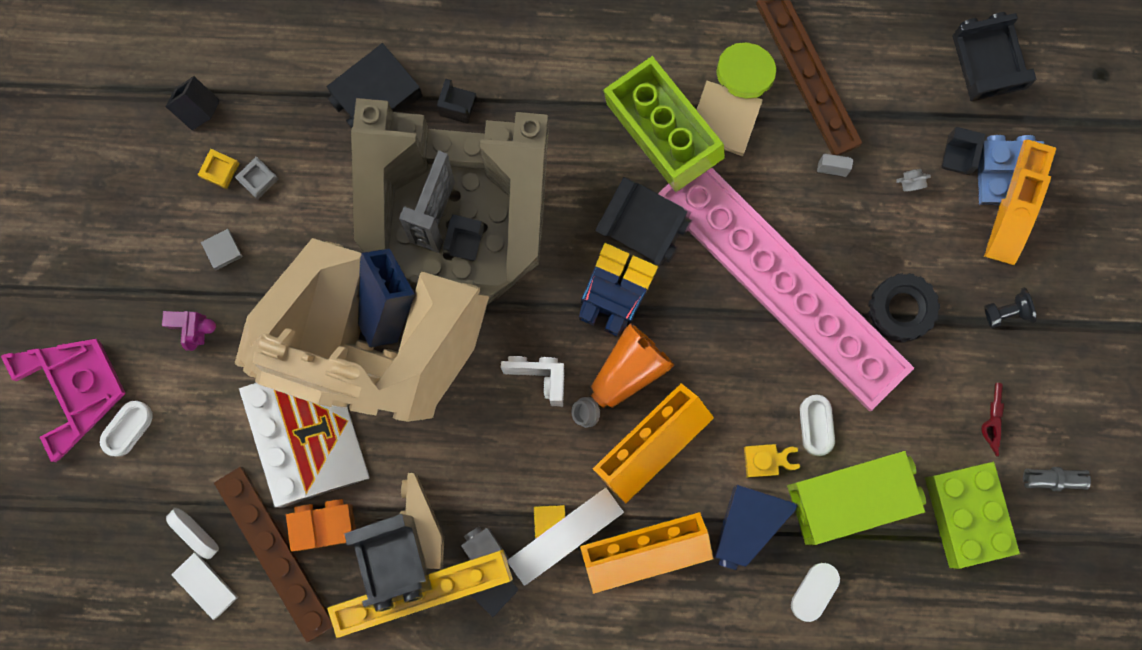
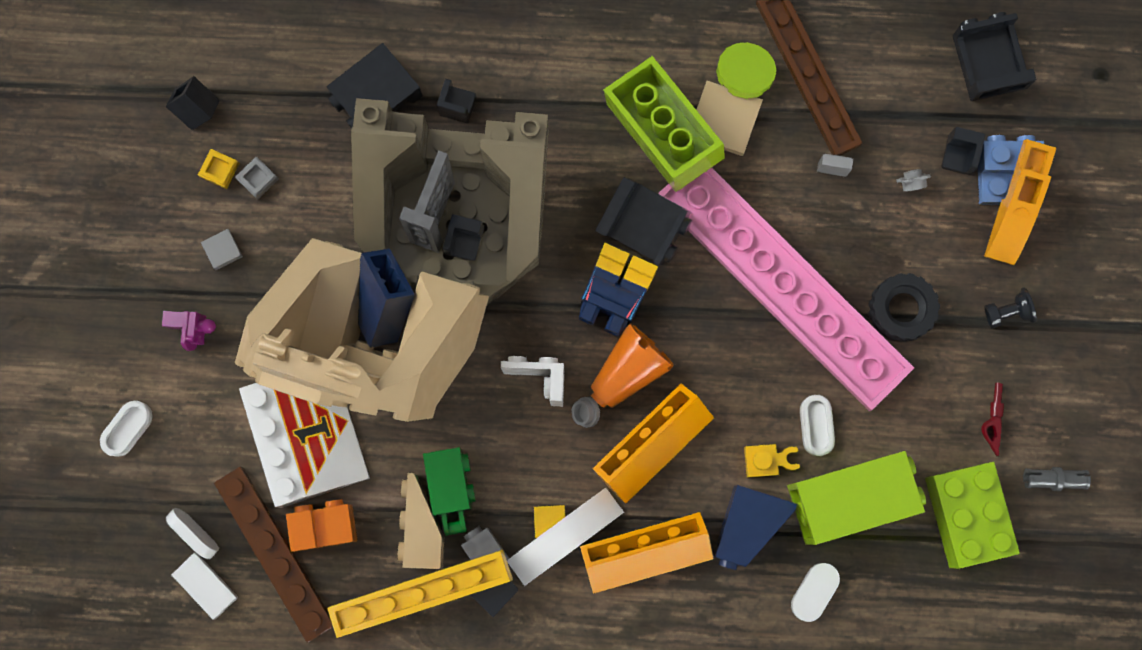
dark pink wing [1,339,126,462] -> none
black panel [344,514,432,612] -> none
none -> green brick [423,447,476,536]

